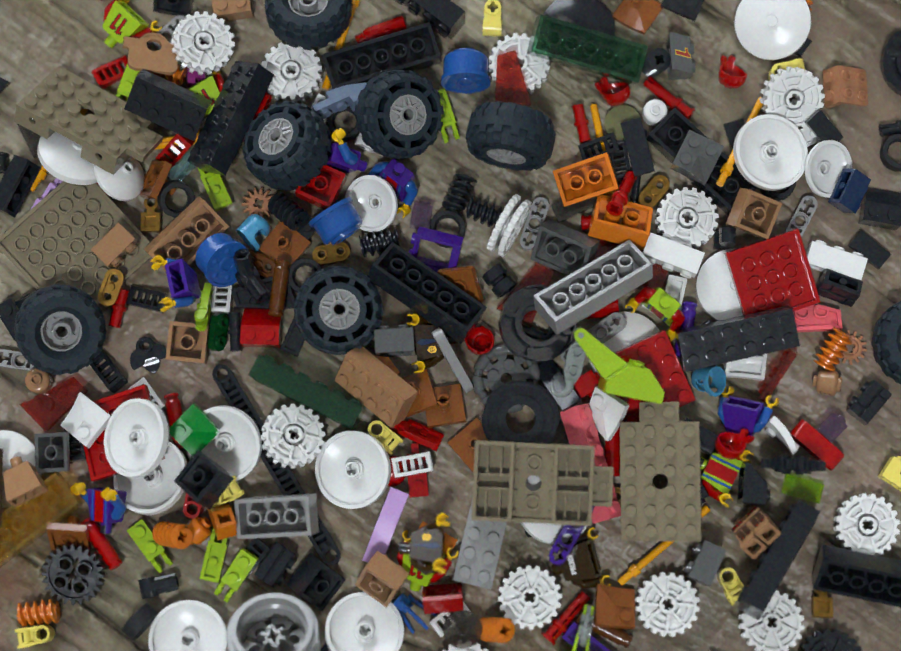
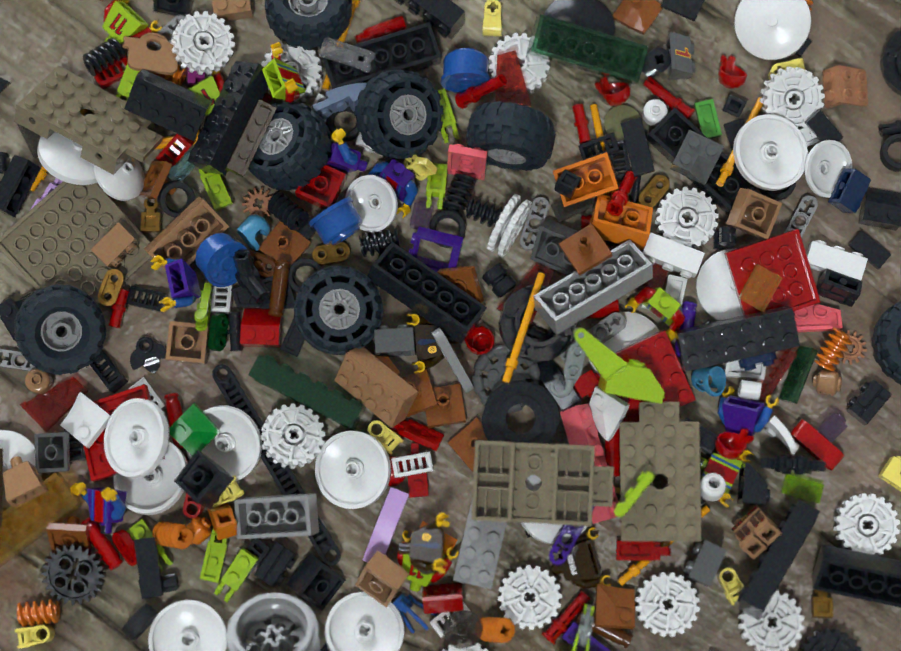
none -> black piece [83,38,126,77]
none -> red plate [112,529,137,566]
none -> black piece [134,537,164,599]
none -> dark brown panel [224,99,277,177]
none -> torso [262,42,307,103]
none -> clear plate [319,37,376,72]
none -> light yellow piece [402,154,438,181]
none -> lime hinge [426,163,447,210]
none -> coral plate [447,144,488,180]
none -> red pin [455,74,507,109]
none -> light orange bar [502,272,545,383]
none -> black slope [554,170,582,198]
none -> dark orange tile [558,224,612,276]
none -> lime hinge [614,471,656,517]
none -> red hinge [616,540,671,561]
none -> bright green plate [694,99,722,139]
none -> white head [700,473,726,502]
none -> black slope [722,91,748,118]
none -> white piece [737,380,761,400]
none -> clear yellow plate [738,264,782,312]
none -> dark blue plate [738,352,777,372]
none -> clear green plate [779,346,818,404]

